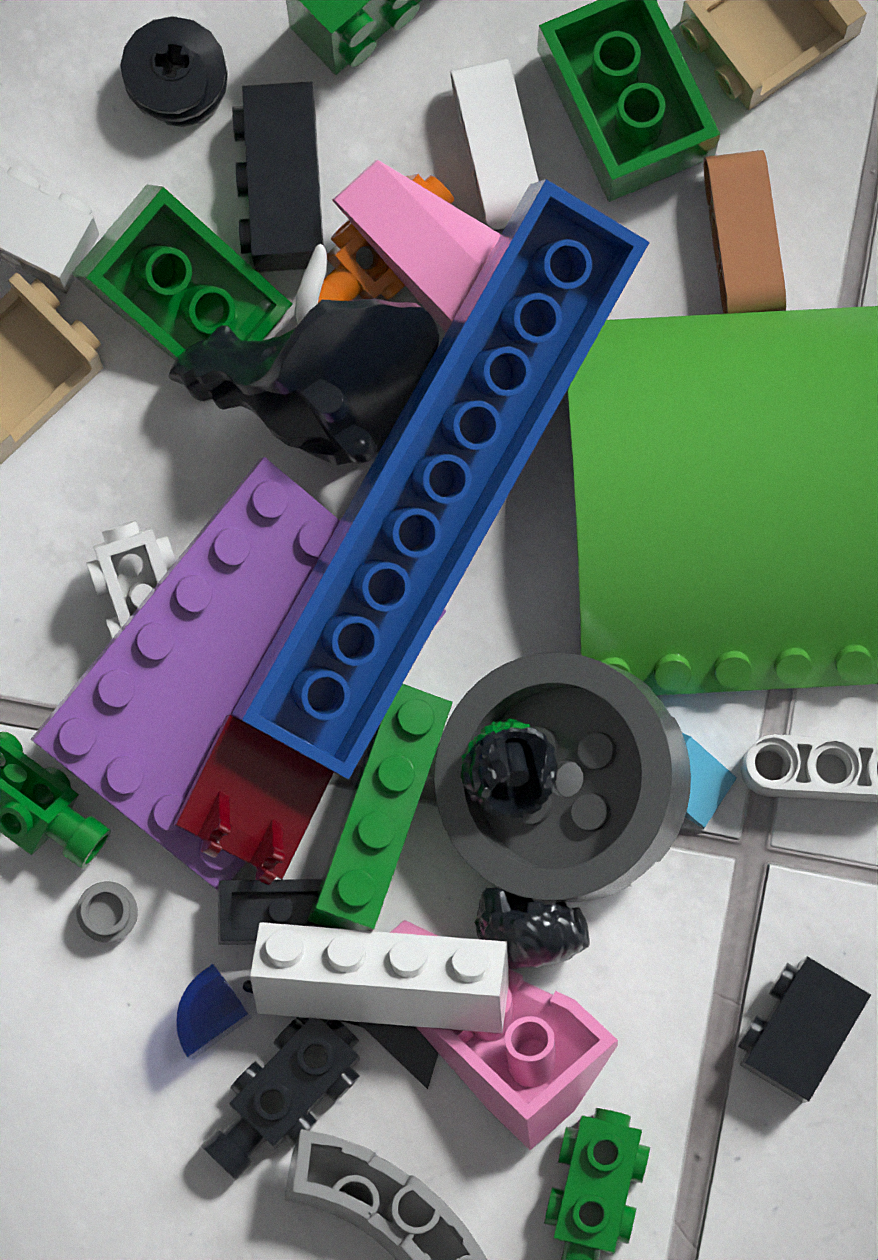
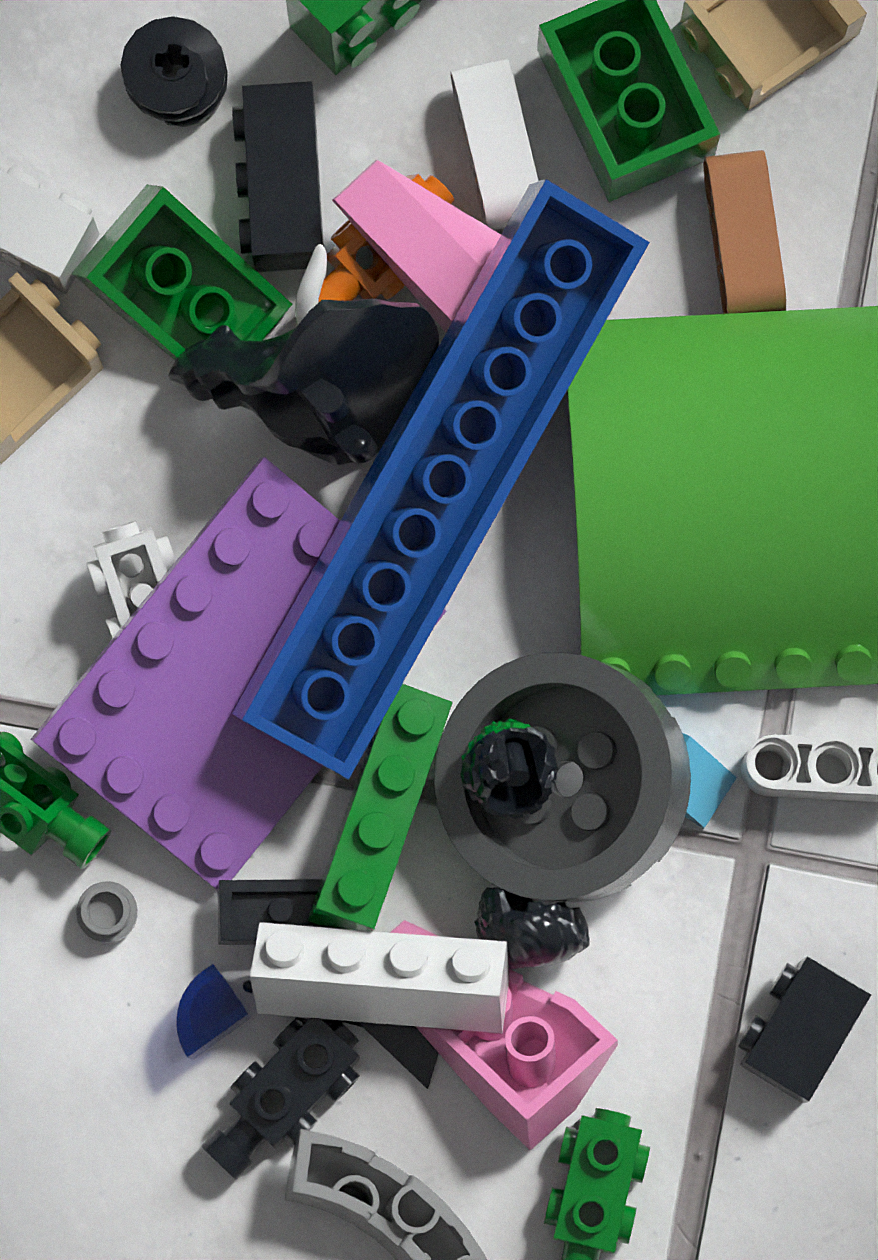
dark red plate [173,715,334,886] -> none

